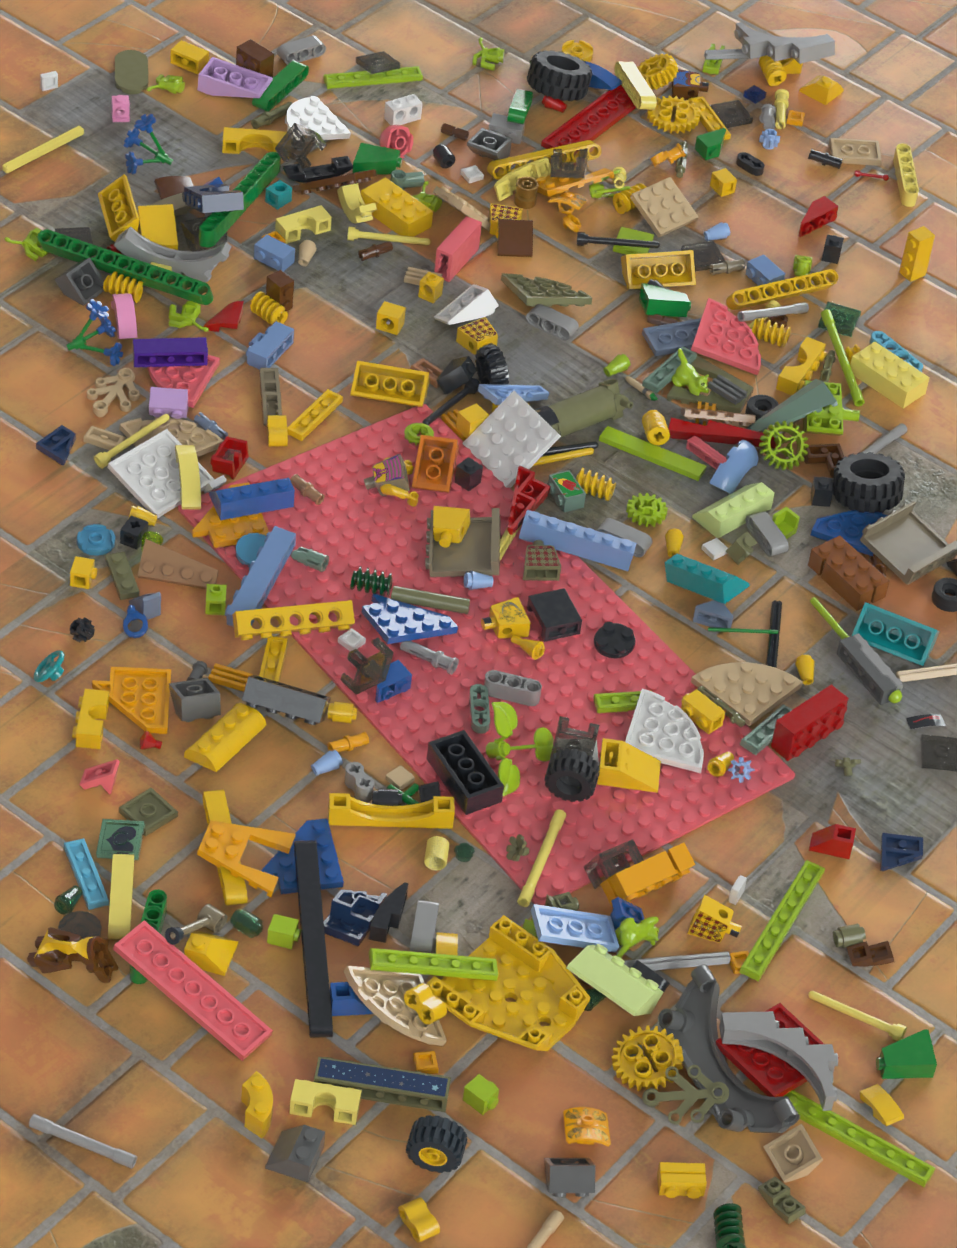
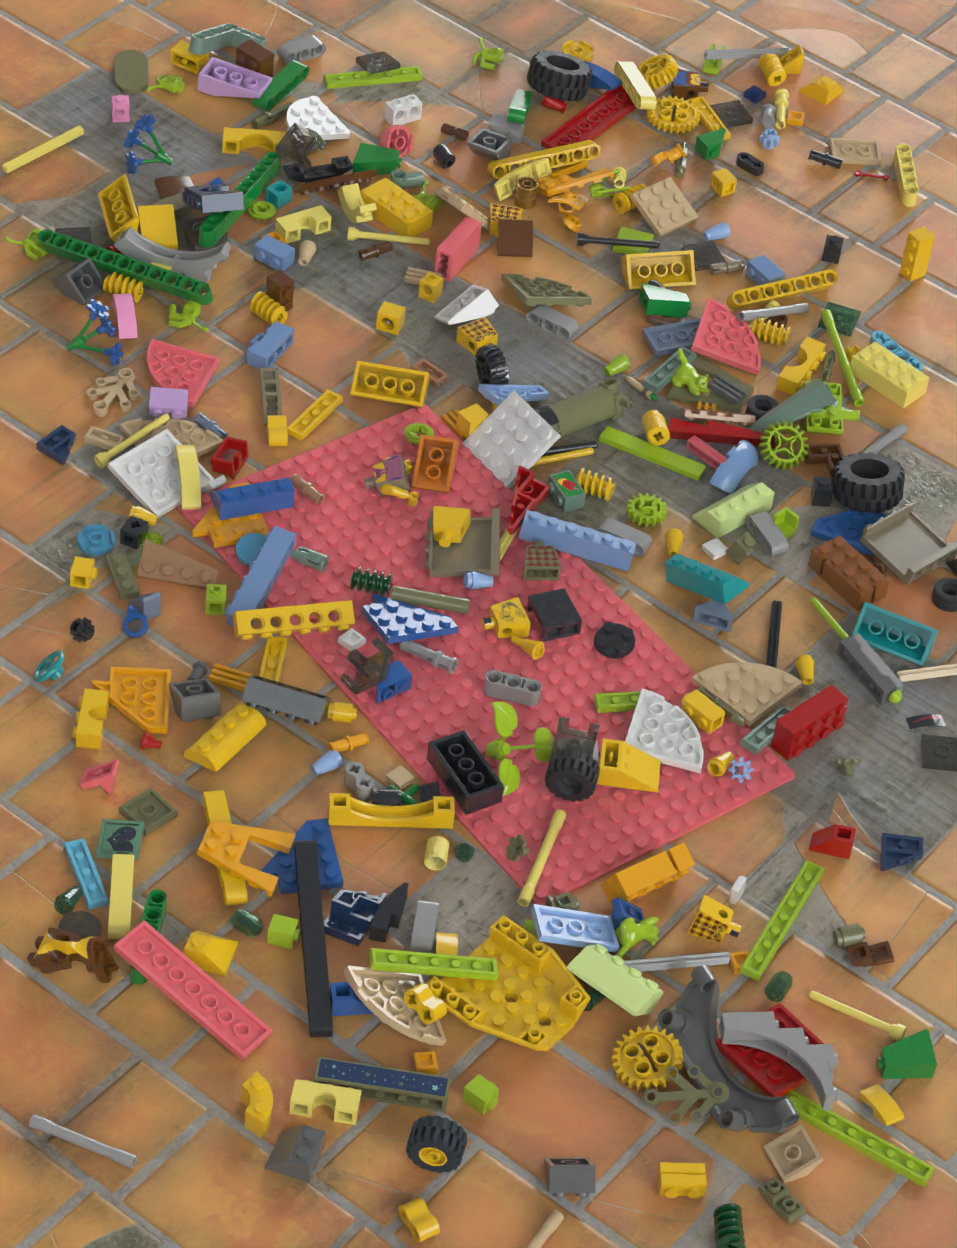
white tile [40,71,58,91] -> none
dark purple brick [133,337,208,367] -> none
dark tan piece [165,904,228,945] -> none
red slope [203,301,244,332] -> none
black piece [422,378,480,425] -> none
black slope [436,356,477,394] -> none
black brick [455,457,483,491] -> none
white tile [460,165,484,183] -> none
sand green beam [469,684,490,734] -> none
clear smoke panel [551,149,588,178] -> none
light orange shield [563,1107,611,1147] -> none
clear smoke panel [584,839,644,889] -> none
black beam [632,960,670,992] -> none
green axle [708,627,778,634] -> none
light grey arch [734,22,835,64] -> none
lime piece [793,255,812,276] -> none
red slope [798,196,839,237] -> none
none -> sand green beam [188,23,266,55]
none -> lime gear [248,201,276,222]
none -> clear green brick [764,971,792,1002]

